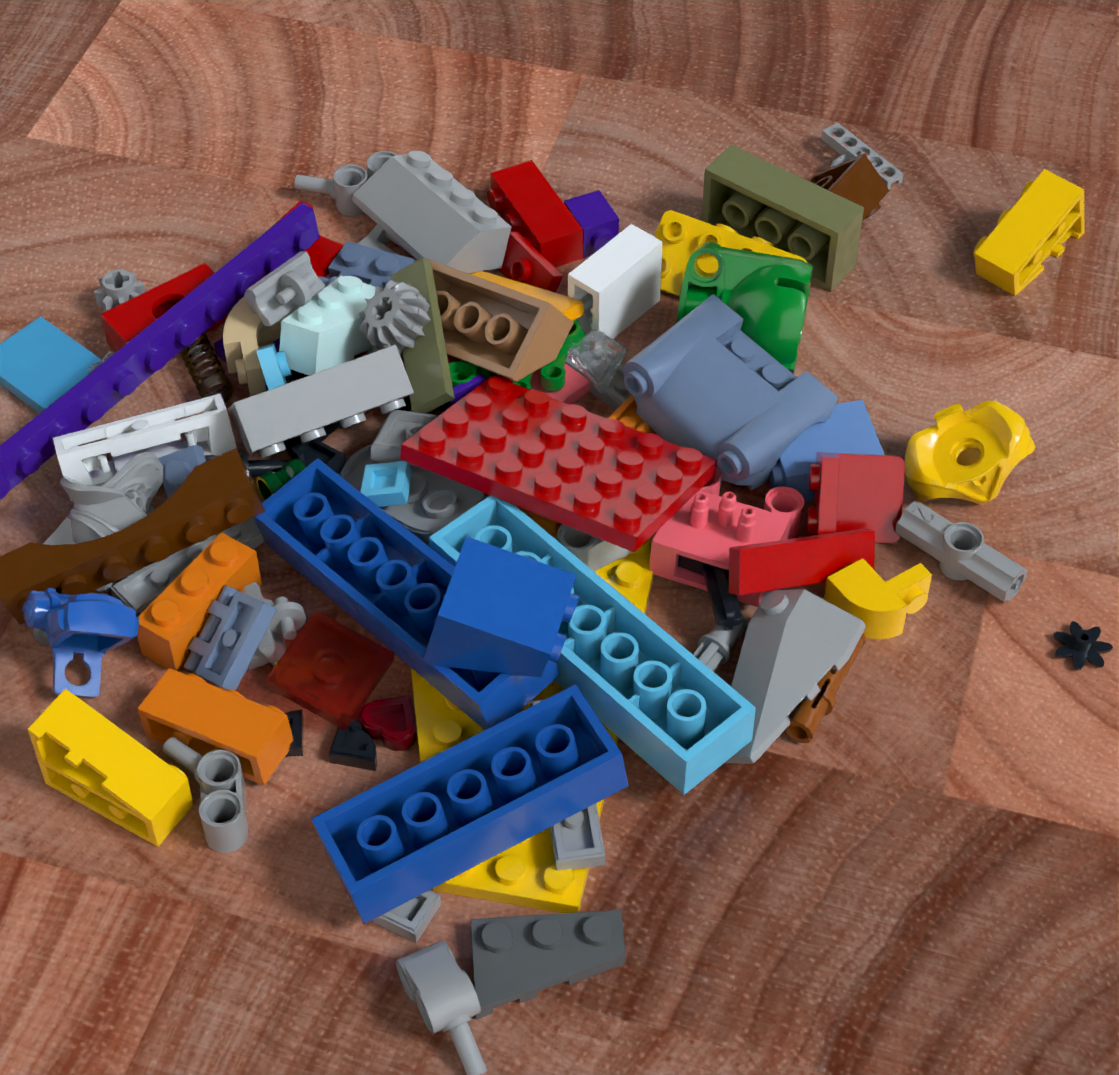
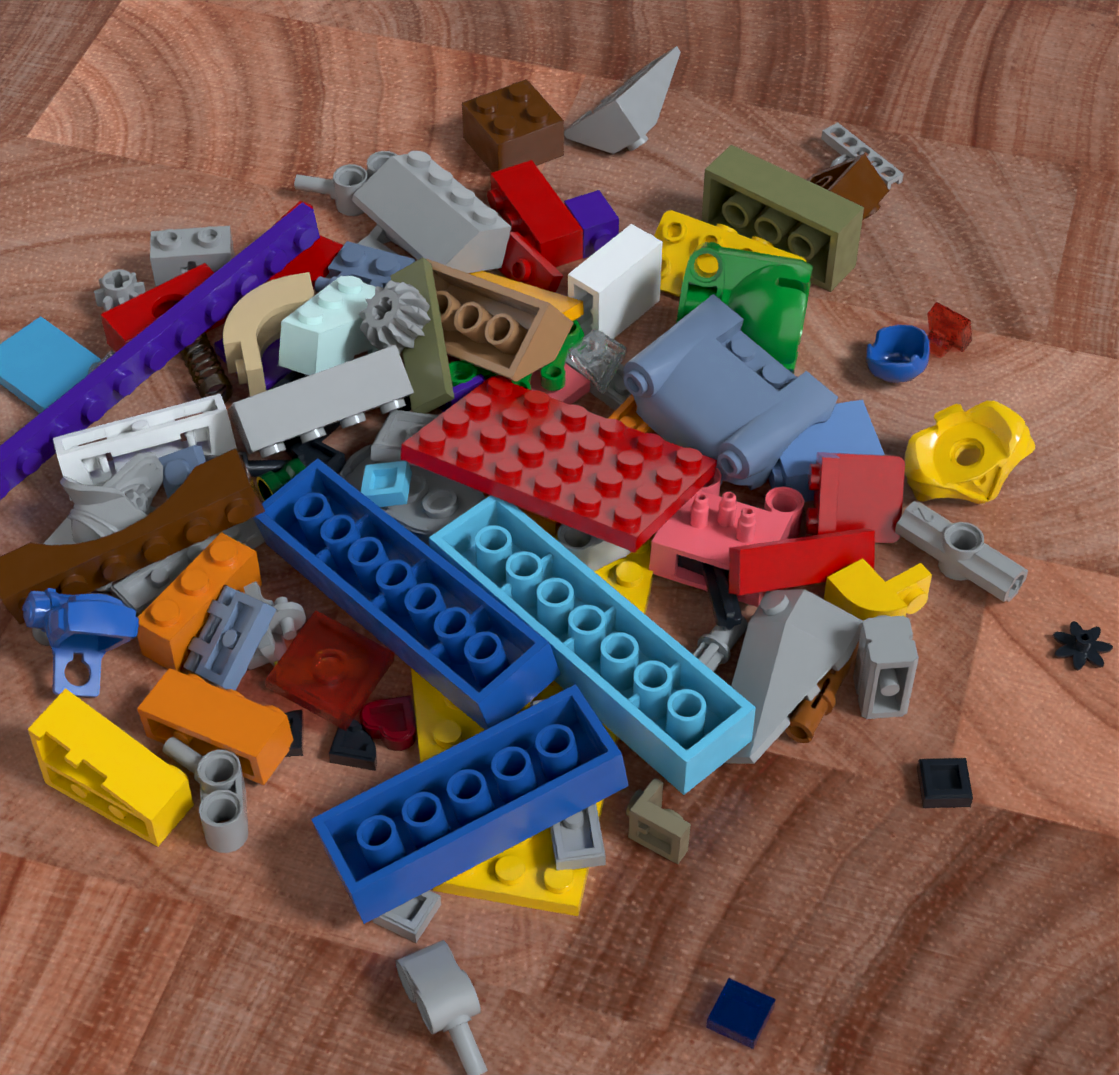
light grey hips [244,251,325,326] -> none
medium azure plate [256,343,291,390] -> none
blue slope [422,536,579,678] -> none
dark grey wing [471,910,626,1020] -> none
yellow wedge [973,169,1085,296] -> none
none -> light grey brick [150,226,235,287]
none -> reddish brown brick [462,79,564,172]
none -> light grey wedge [564,46,681,154]
none -> dark tan bracket [626,778,691,864]
none -> clear blue tile [706,978,776,1049]
none -> light grey brick [853,615,919,719]
none -> blue hair [866,325,930,383]
none -> black tile [917,758,973,808]
none -> clear red tile [927,302,972,358]

